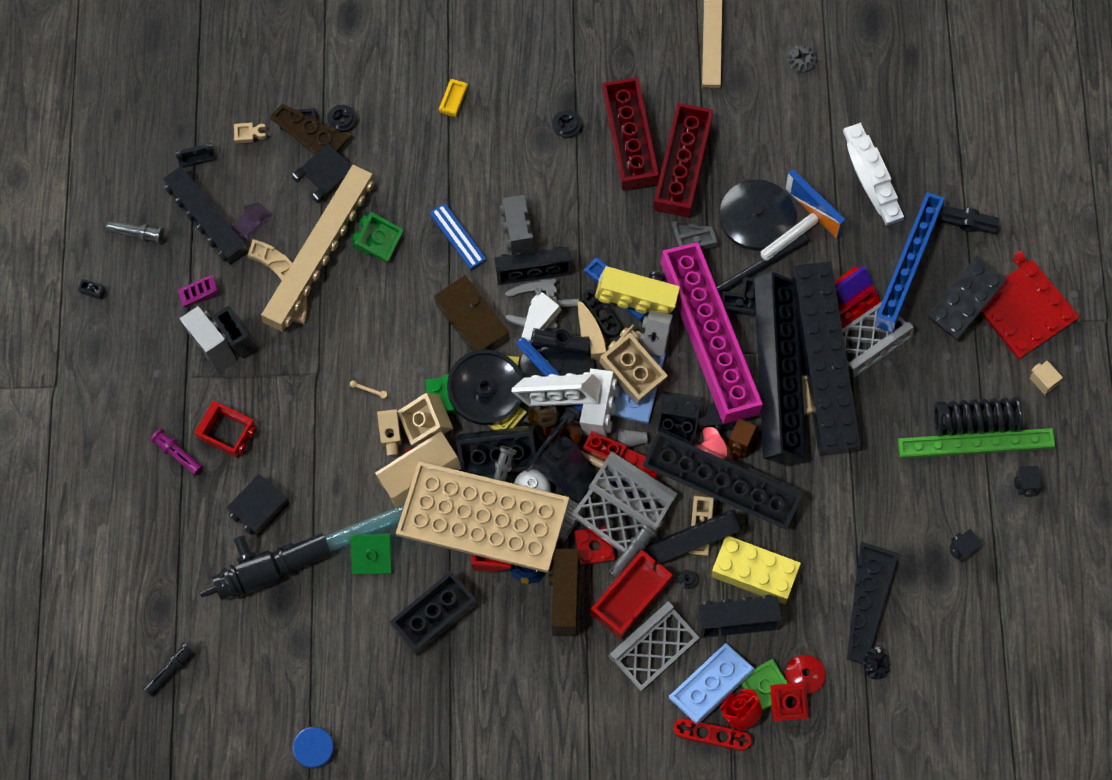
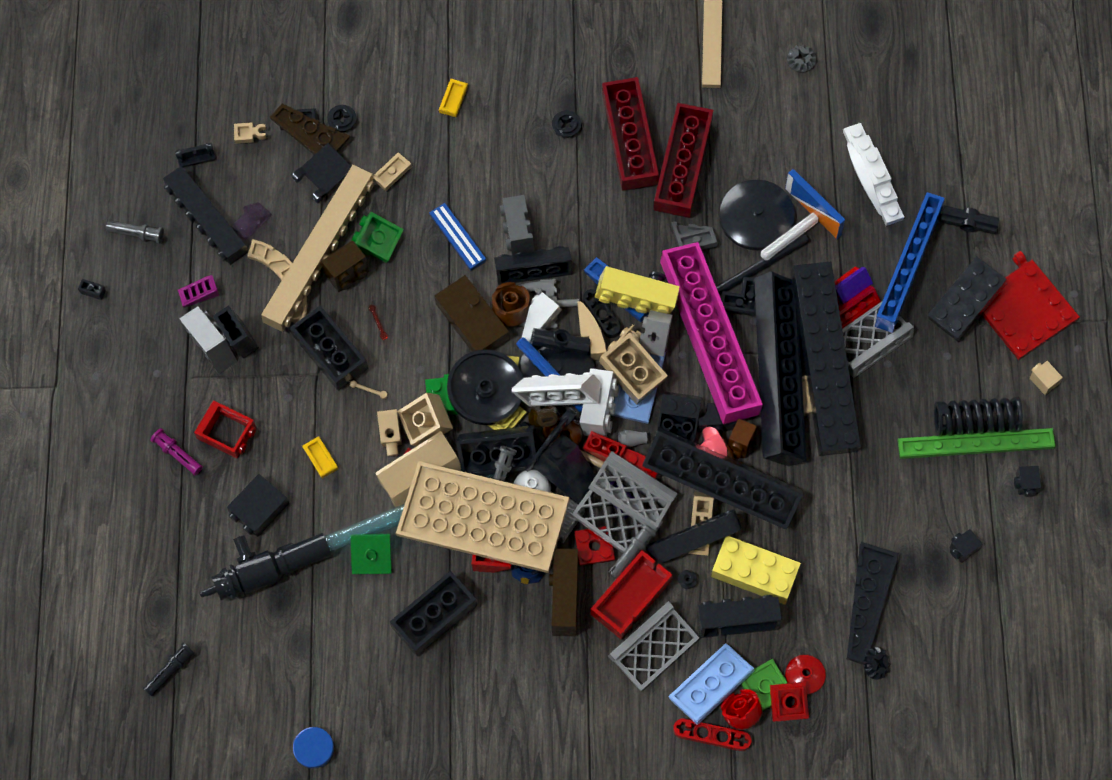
none -> black brick [290,306,368,391]
none -> yellow tile [302,436,338,479]
none -> dark brown brick [322,240,369,292]
none -> clear red hinge [368,305,388,340]
none -> tan plate [373,153,412,191]
none -> reddish brown brick [492,282,530,327]

